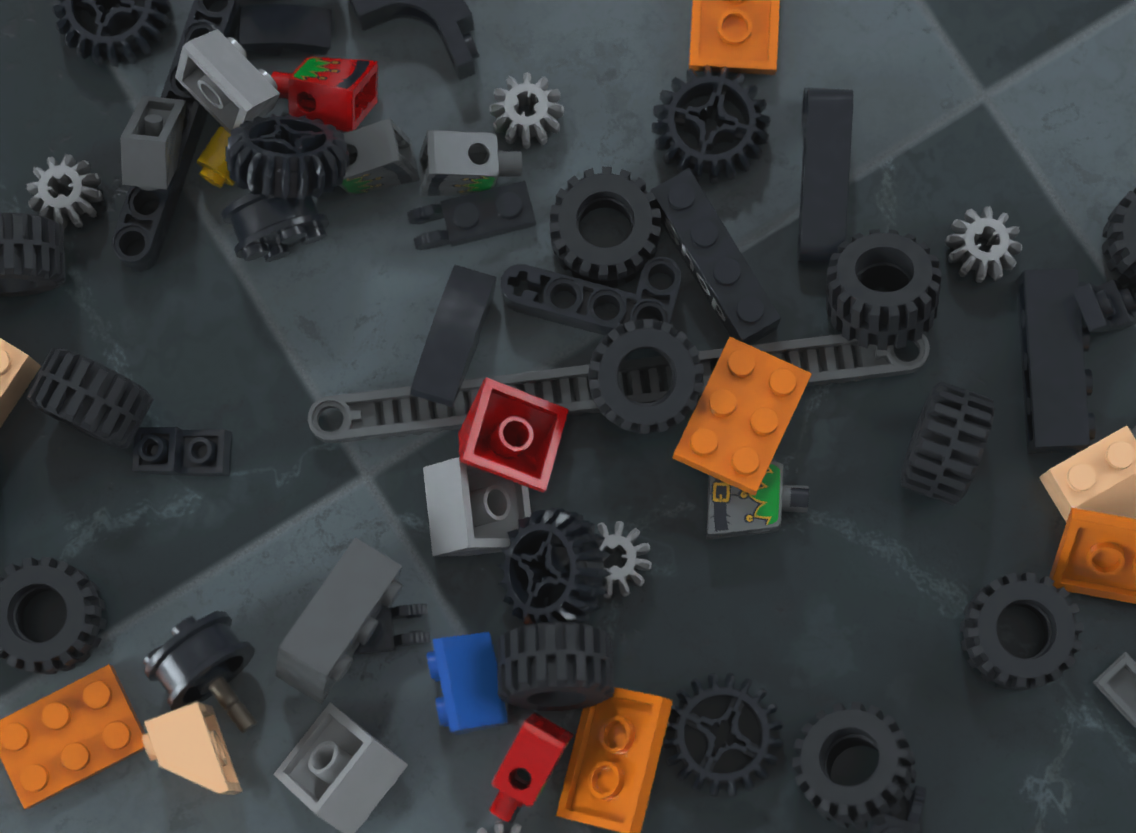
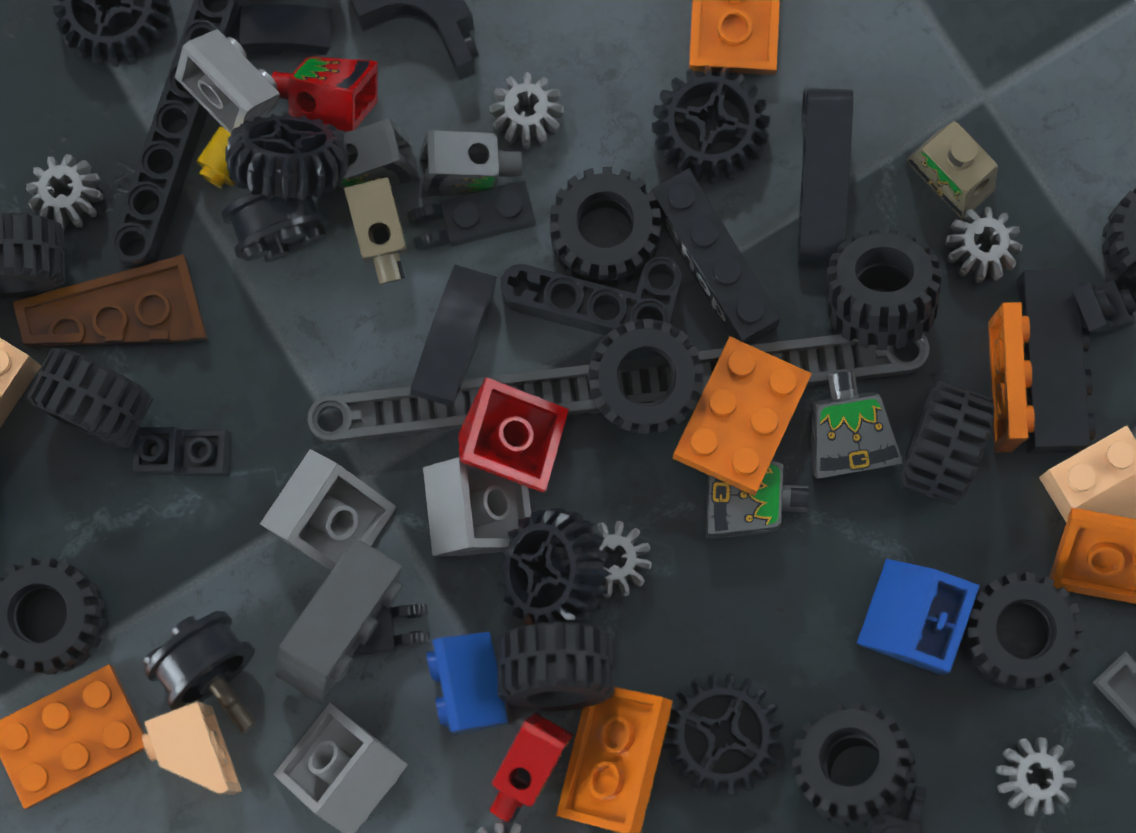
dark grey slope [120,95,186,191] -> none
none -> reddish brown wing [13,254,209,347]
none -> light grey slope [260,449,396,571]
none -> dark tan torso [344,177,408,285]
none -> torso [811,369,903,479]
none -> blue slope [856,559,980,676]
none -> dark tan torso [905,121,998,220]
none -> orange plate [988,302,1035,453]
none -> light grey gear [996,737,1076,816]

